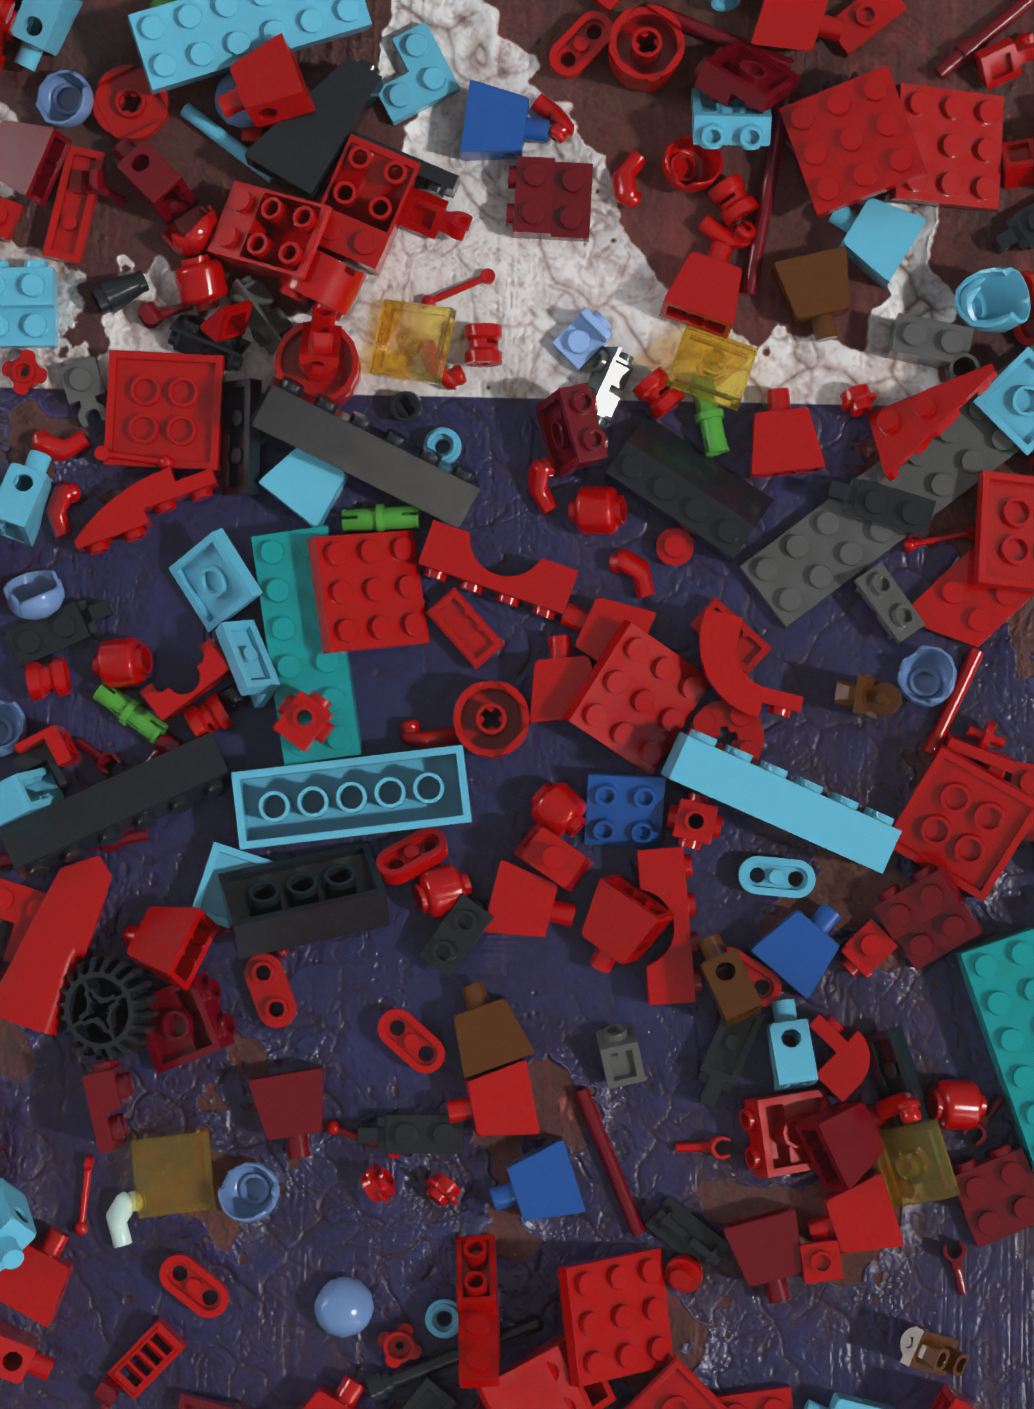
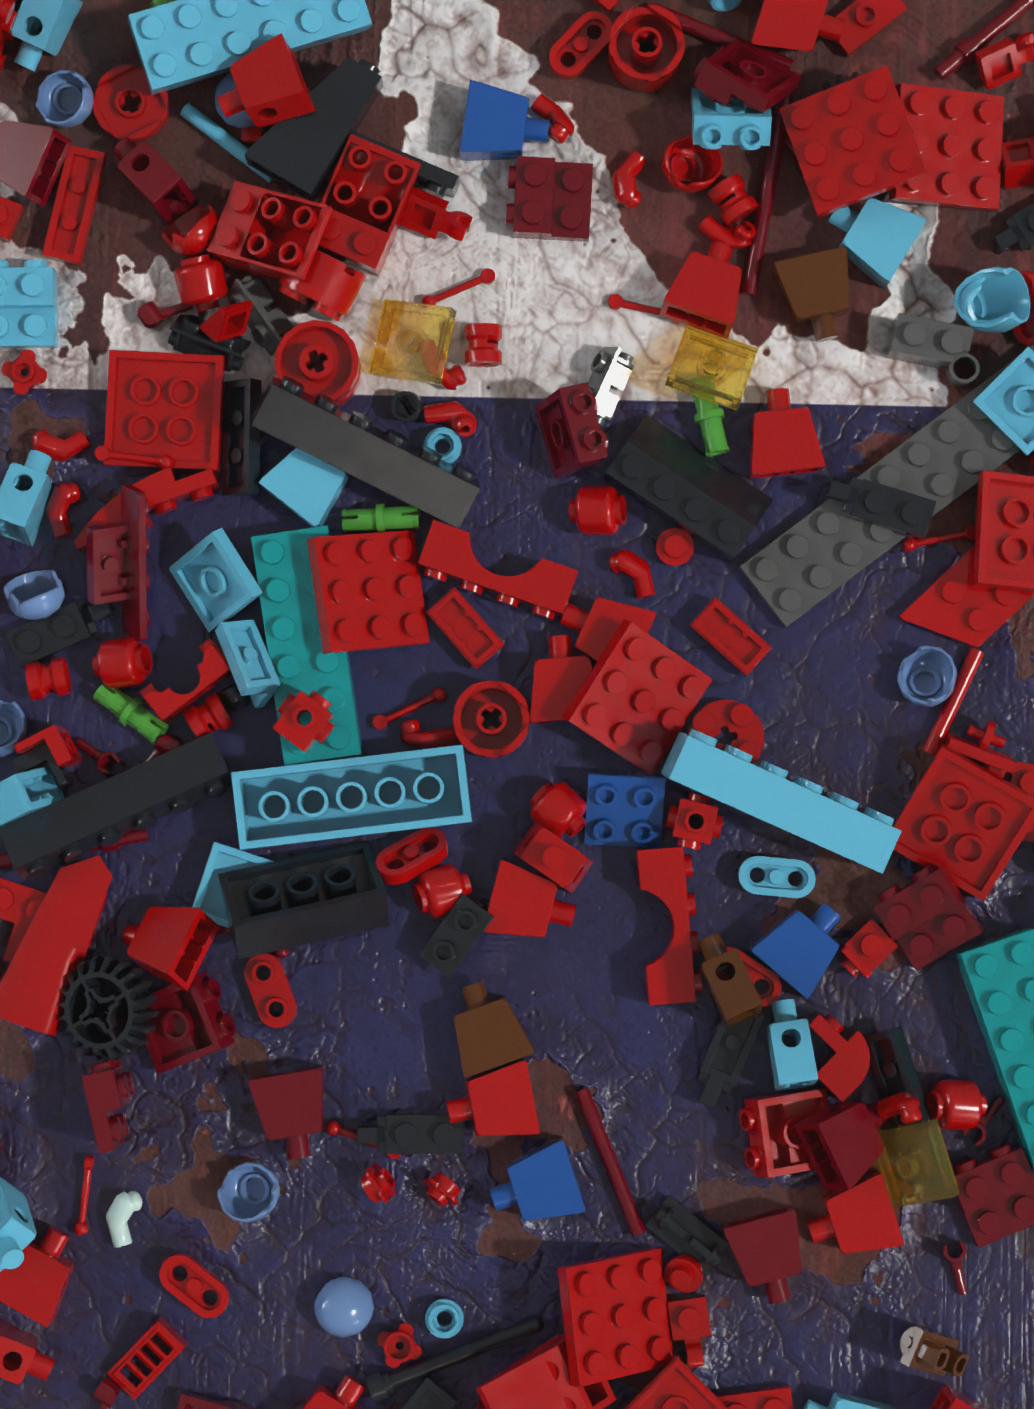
dark grey plate [58,357,107,429] -> none
dark red hand [80,169,127,206] -> none
black cone [89,270,149,316] -> none
clear yellow plate [130,1131,216,1219] -> none
red hips [299,307,342,377] -> none
medium azure plate [378,22,460,126] -> none
red plate [378,1008,445,1074] -> none
red slope [456,1234,501,1389] -> none
red arm [527,457,559,516] -> none
light blue bracket [552,307,612,372] -> none
red torso [582,874,675,973] -> none
dark grey bracket [595,1023,646,1089] -> none
red wheel [632,367,686,420] -> none
red hand [676,1134,731,1160] -> none
red arch [698,608,804,718] -> none
red bracket [799,1239,844,1285] -> none
reddish brown hips [834,674,902,720] -> none
red plate [840,384,877,417] -> none
dark grey hinge [853,562,925,644] -> none
red wing [867,363,998,481] -> none
none -> dark red bracket [86,484,150,641]
none -> red hinge [372,687,447,730]
none -> red arm [423,401,477,437]
none -> red hinge [608,294,680,324]
none -> red plate [667,1295,711,1368]

